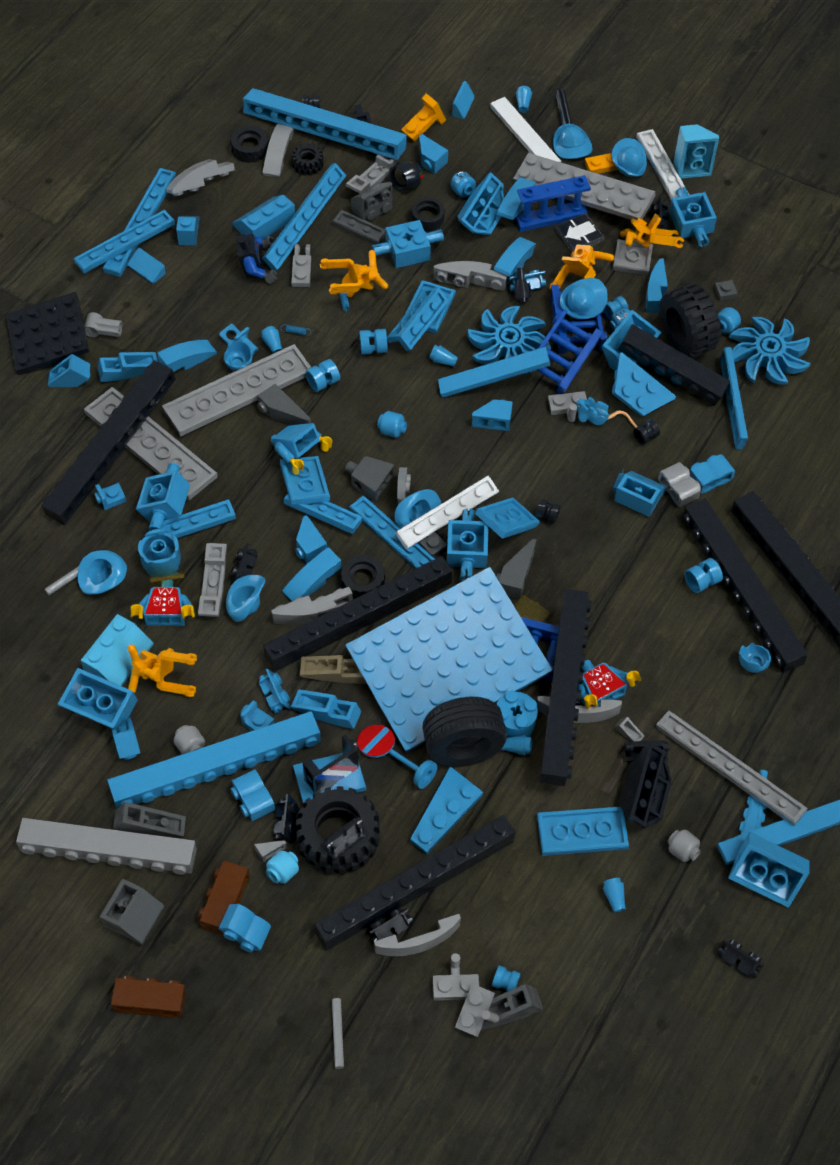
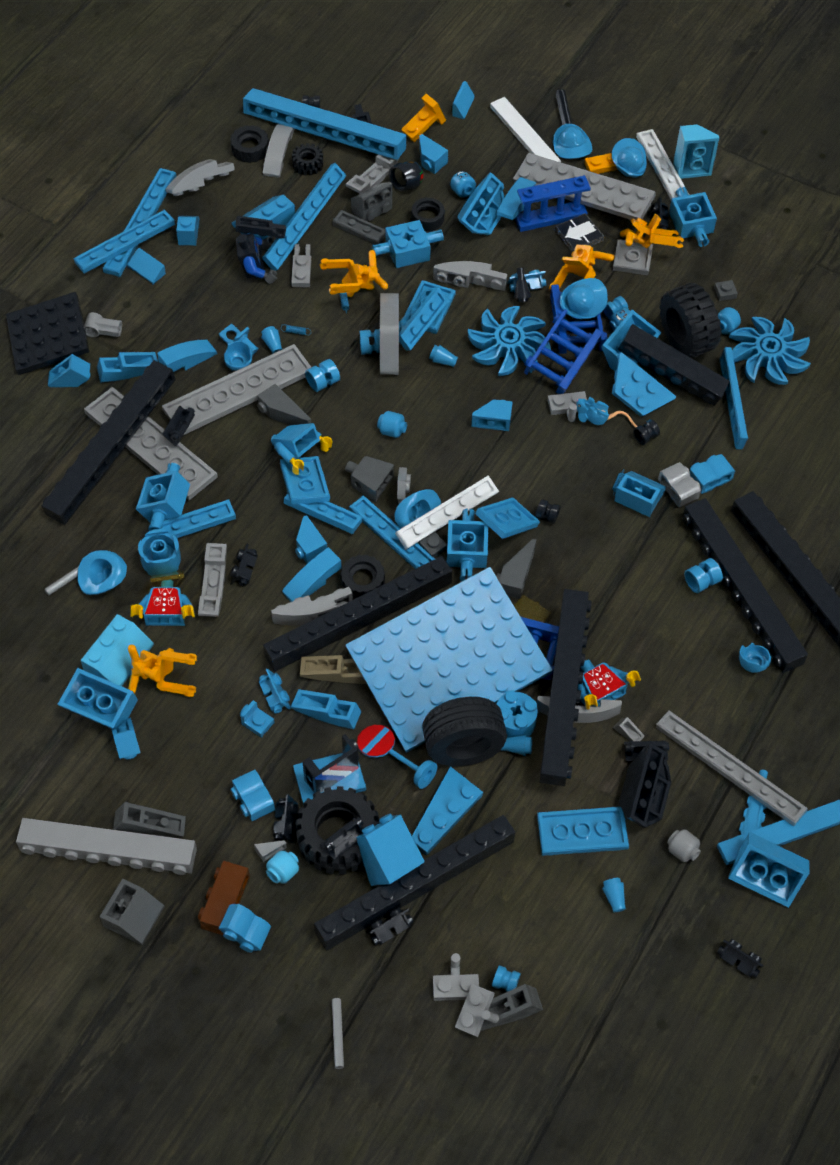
dark azure bracket [94,483,127,510] -> none
dark azure brick [108,711,321,809] -> none
reddish brown brick [111,976,186,1019] -> none
light grey head [174,725,205,754] -> none
dark azure hat [226,575,265,622] -> none
light grey slope [374,914,461,956] -> none
dark azure tile [438,347,550,398] -> none
dark azure slope [494,237,536,277] -> none
dark azure cone [516,86,532,113] -> none
dark azure slope [645,258,668,313] -> none
none -> black hinge [162,406,195,447]
none -> black hinge [236,216,286,238]
none -> dark azure slope [356,813,425,886]
none -> light grey beam [380,293,399,375]

